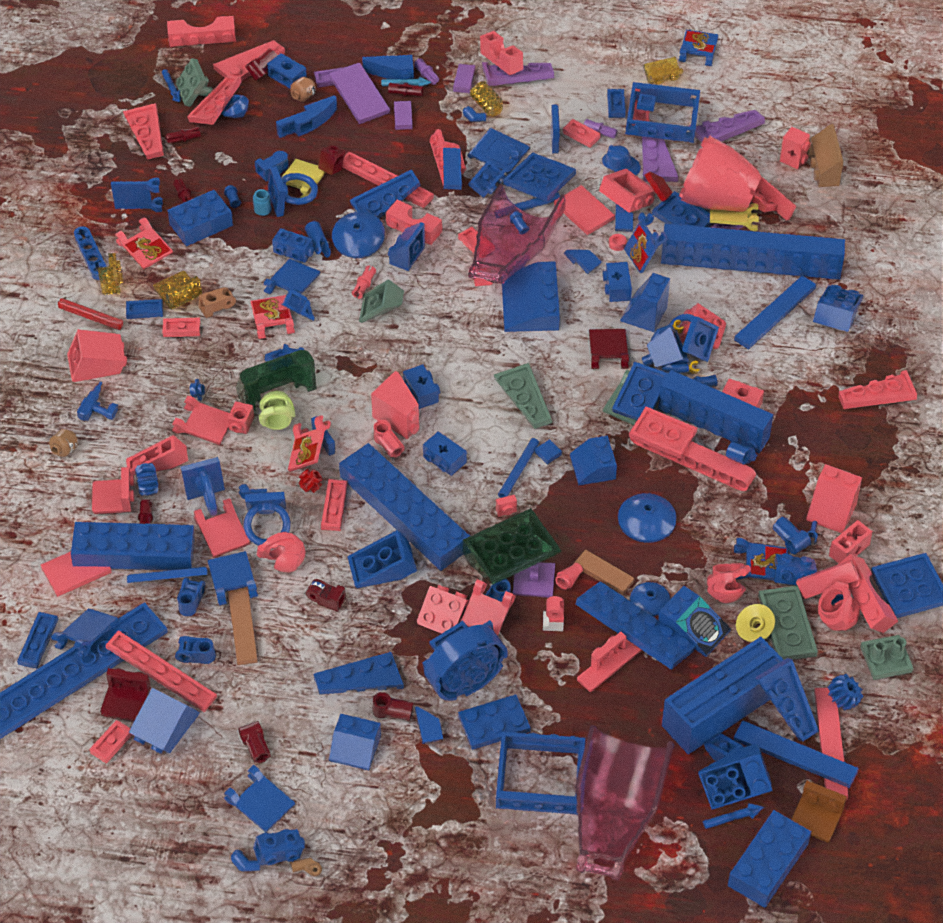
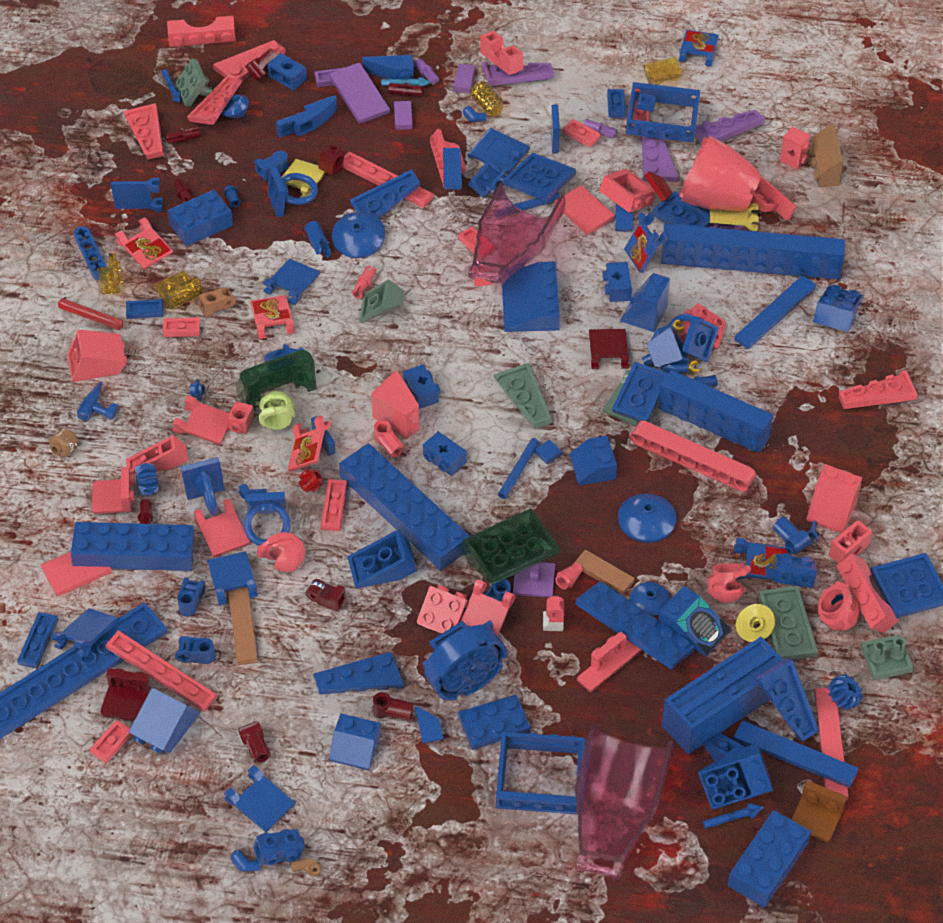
blue tile [127,567,208,583] -> none
dark azure brick [253,189,272,216] -> none
blue brick [272,228,314,263] -> none
blue slope [281,289,315,321] -> none
nougat head [290,77,315,102] -> none
coral arch [386,200,442,245] -> none
blue slope [388,222,425,271] -> none
coral plate [496,494,517,517] -> none
blue pin [510,211,529,235] -> none
blue slope [564,250,602,275] -> none
blue piece [602,145,641,175] -> none
coral tile [609,234,627,251] -> none
coral tile [629,407,697,459] -> none
coral brick [722,379,764,408] -> none
blue piece [726,441,757,465] -> none
coral tile [796,560,860,599] -> none

